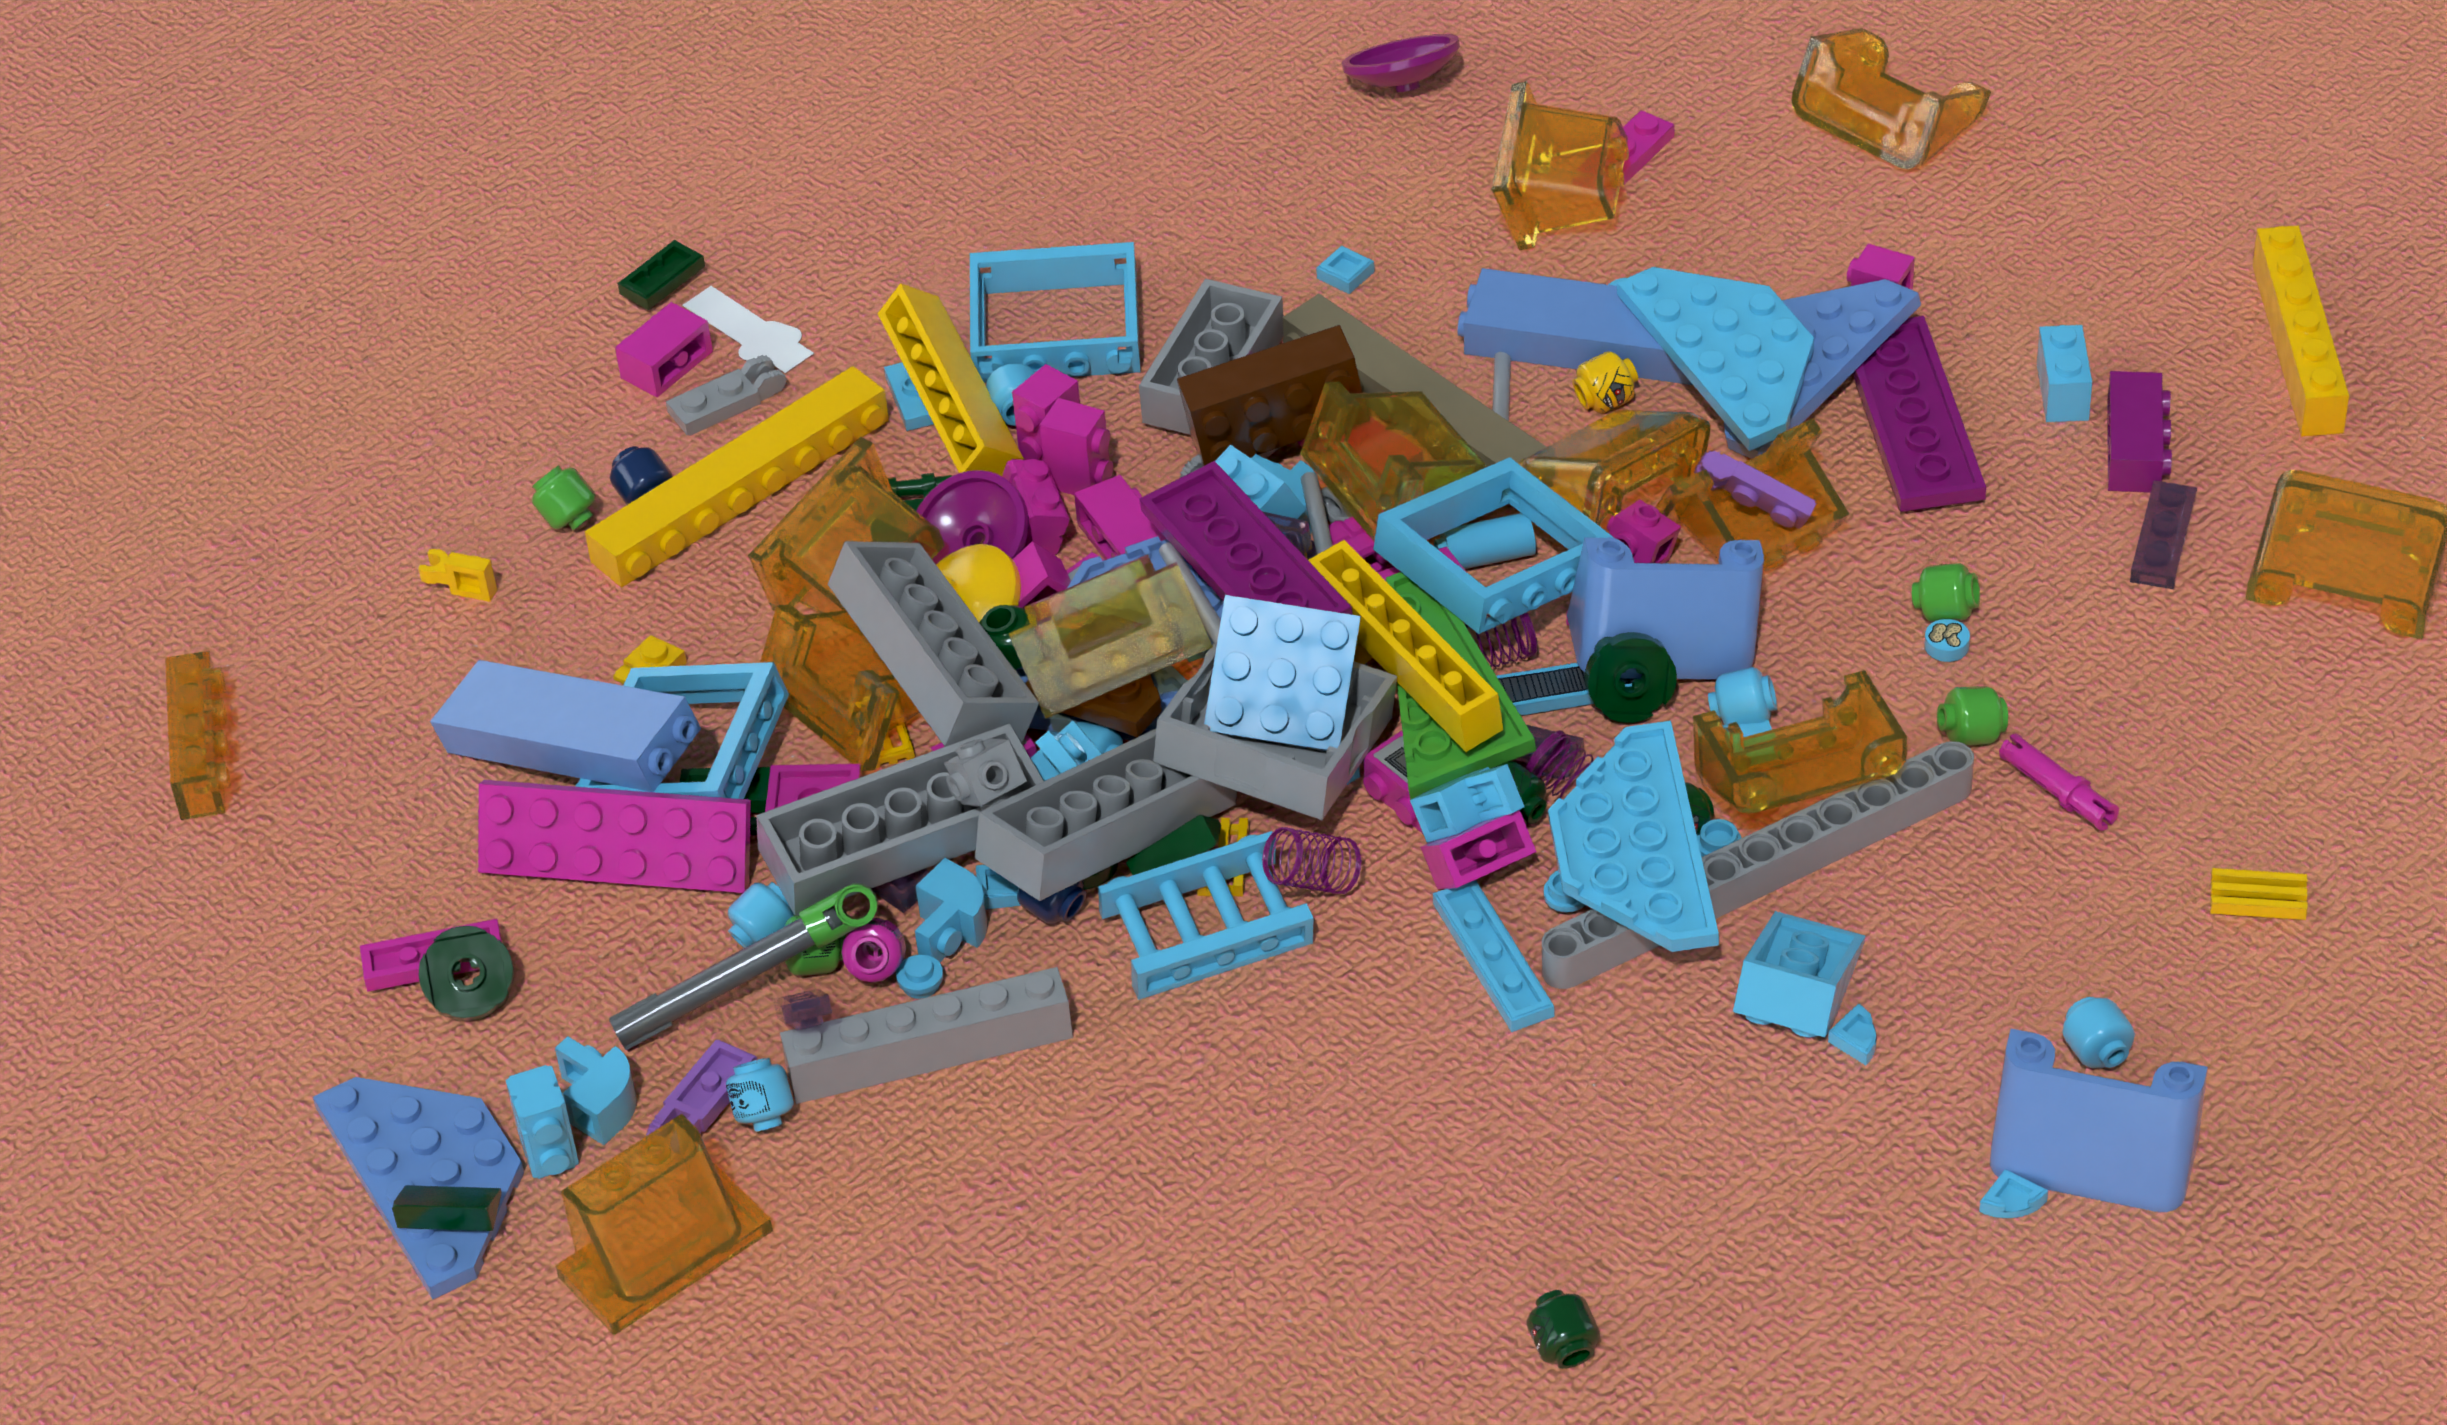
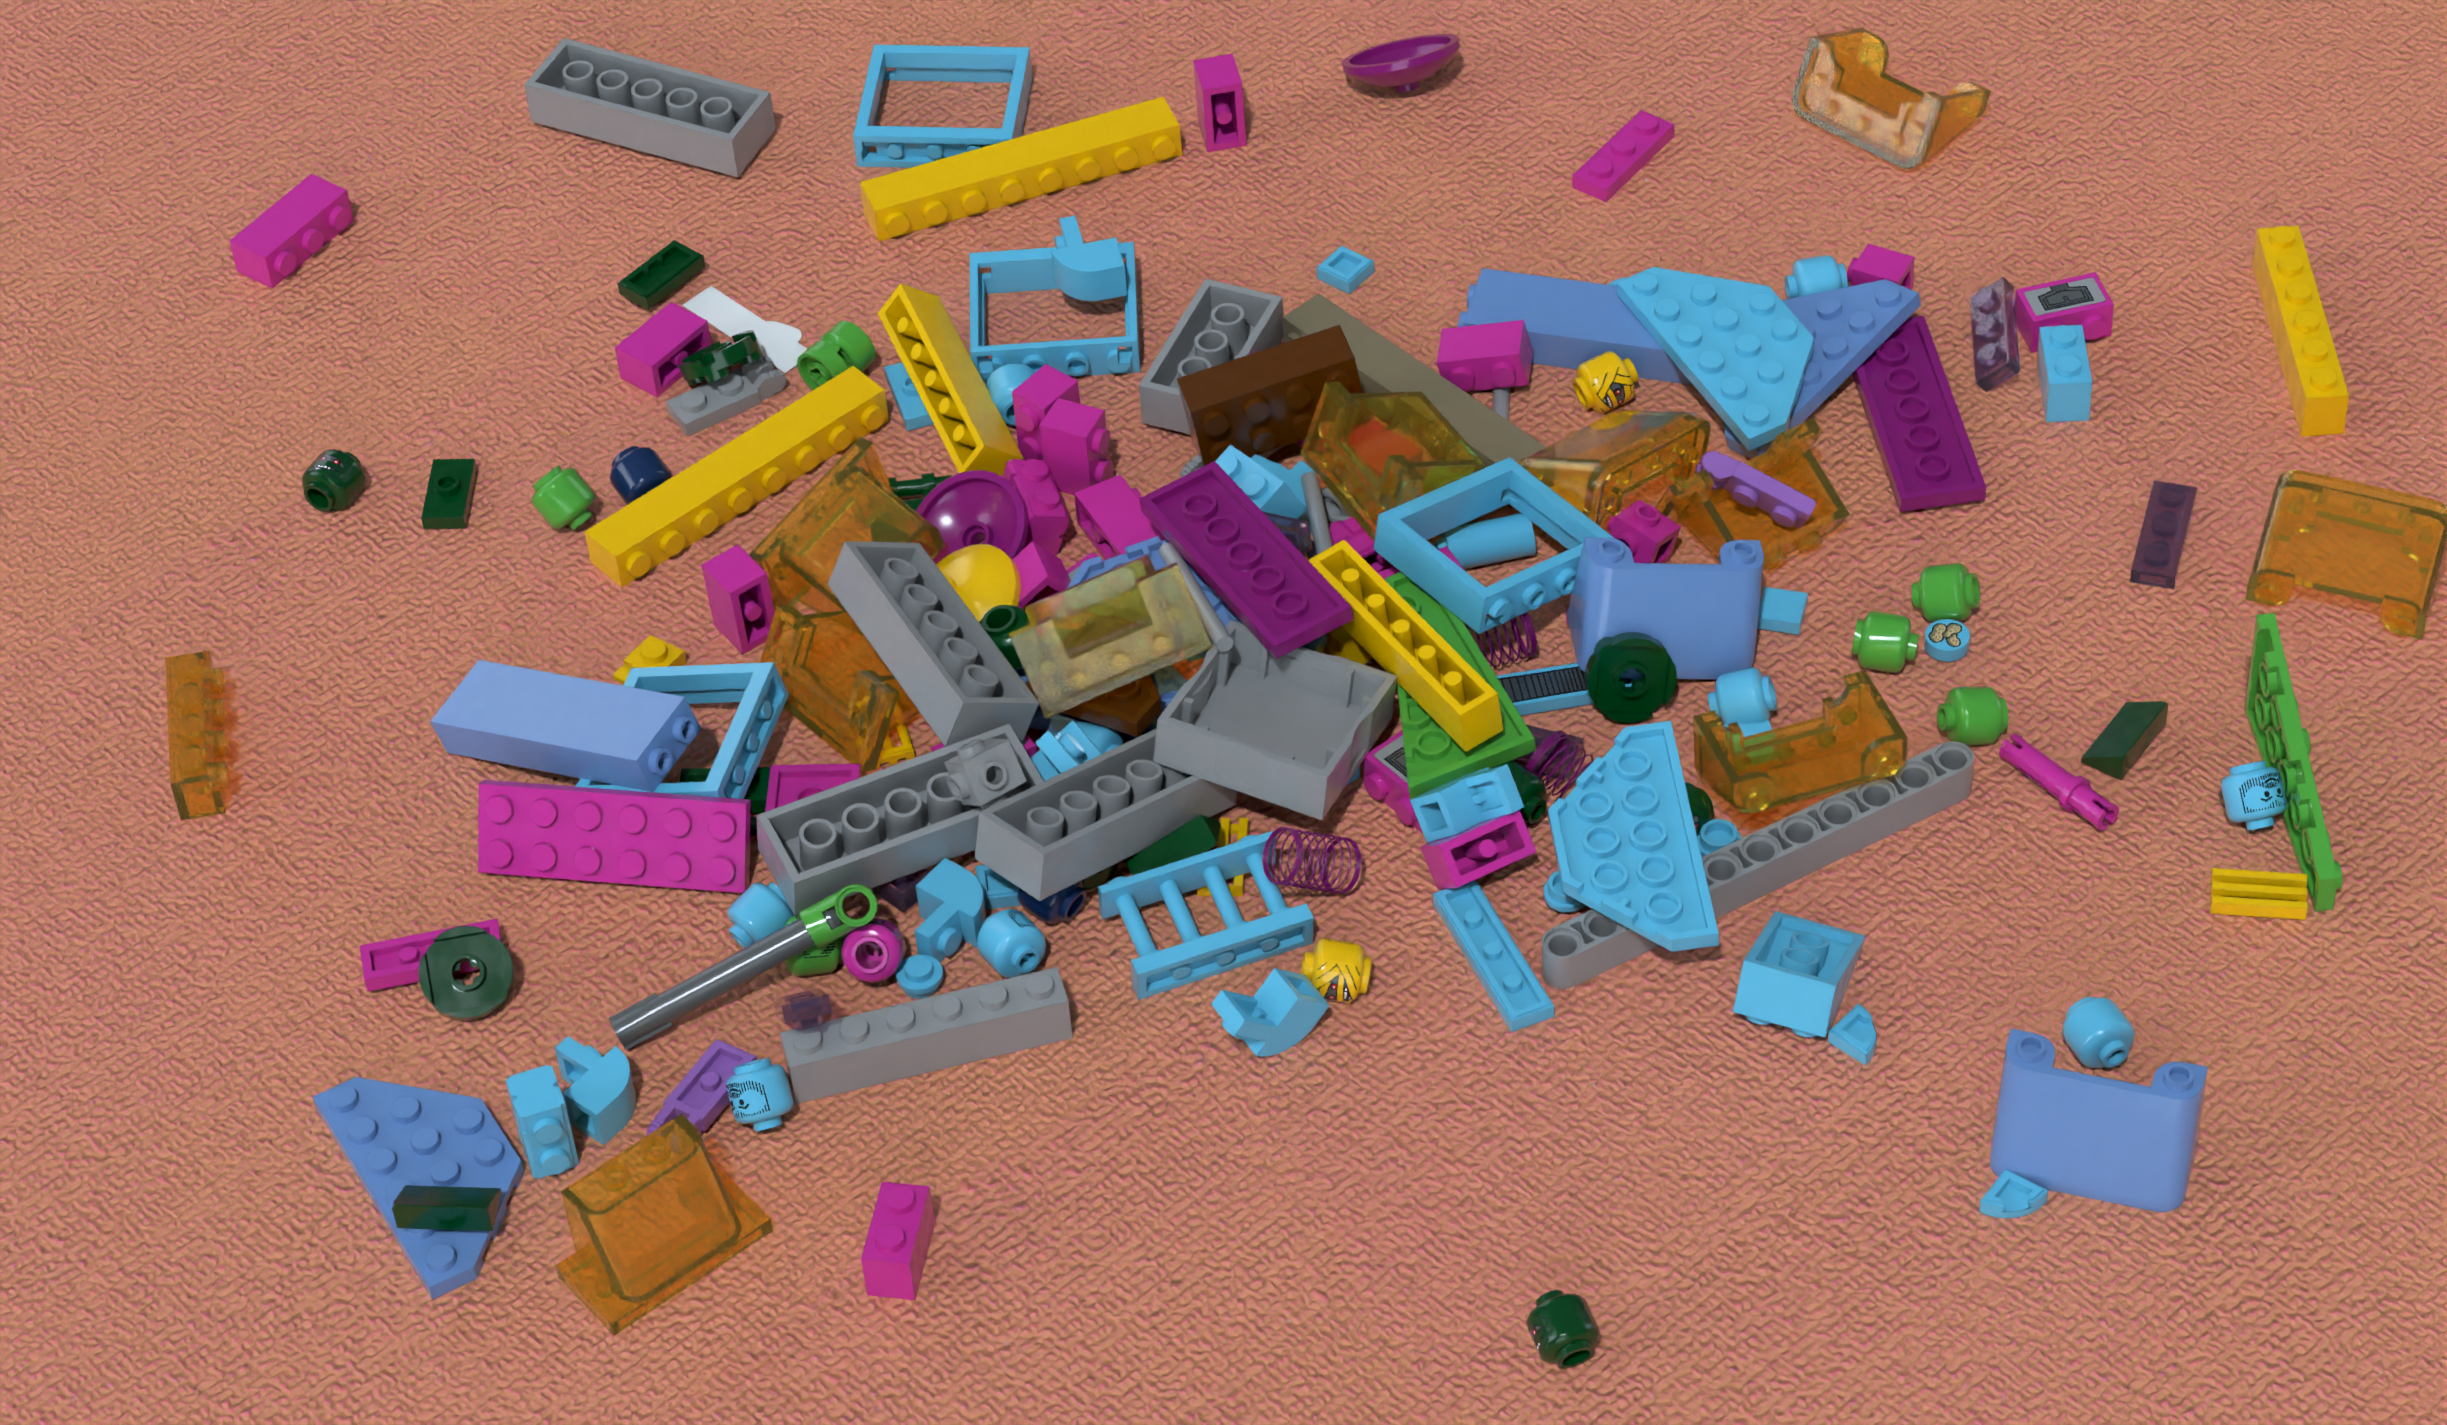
yellow plate [418,549,497,602] -> none
plate [1204,595,1361,751] -> none
clear yellow windscreen [1491,81,1629,250] -> none
magenta brick [2107,371,2172,493] -> none
none -> dark pink brick [229,174,354,288]
none -> dark green head [302,449,365,512]
none -> dark green plate [421,459,477,529]
none -> light grey brick [524,38,776,177]
none -> dark green plate [678,330,763,386]
none -> dark pink brick [701,544,779,654]
none -> bright green wheel [797,321,876,390]
none -> medium azure window [853,44,1033,168]
none -> yellow brick [860,97,1182,242]
none -> dark pink brick [861,1182,935,1300]
none -> medium azure head [976,909,1046,978]
none -> medium azure brick [1051,215,1127,301]
none -> dark pink brick [1193,54,1246,152]
none -> medium azure brick [1211,968,1330,1057]
none -> yellow head [1300,938,1371,1003]
none -> dark pink brick [1437,320,1533,392]
none -> medium azure tile [1757,587,1808,635]
none -> medium azure head [1784,255,1848,299]
none -> bright green head [1851,611,1919,673]
none -> clear purple plate [1970,277,2020,392]
none -> dark pink brick [2014,272,2114,353]
none -> dark green slope [2081,701,2168,780]
none -> medium azure head [2221,760,2287,831]
none -> bright green wing [2245,613,2343,912]

